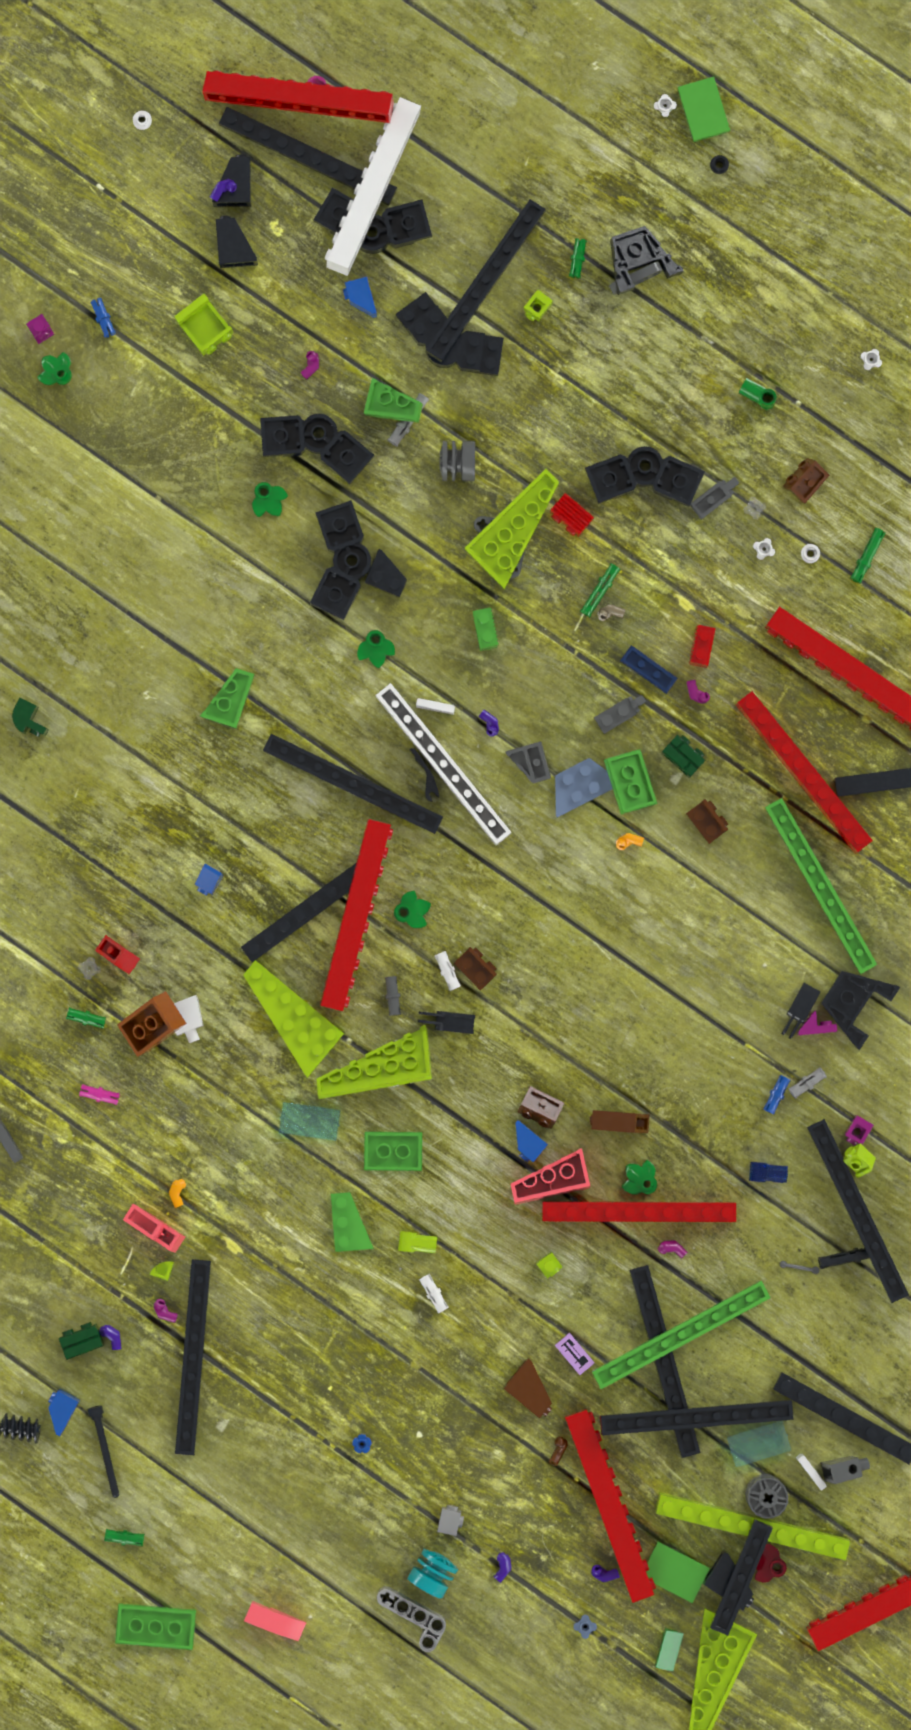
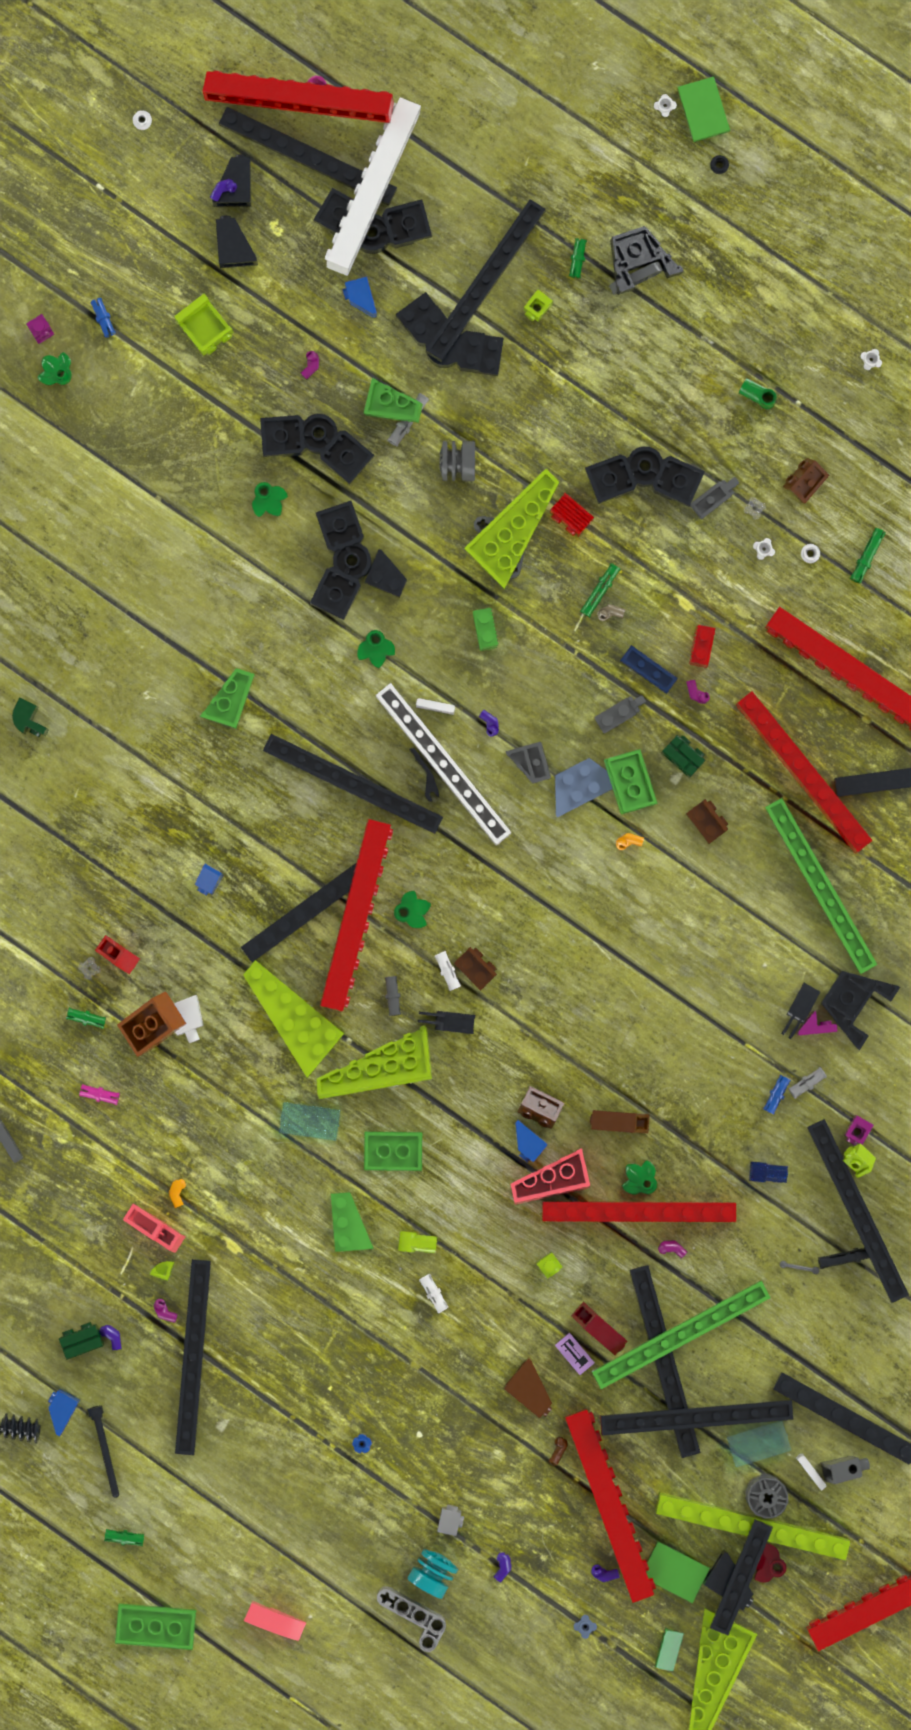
none -> dark red slope [571,1301,628,1356]

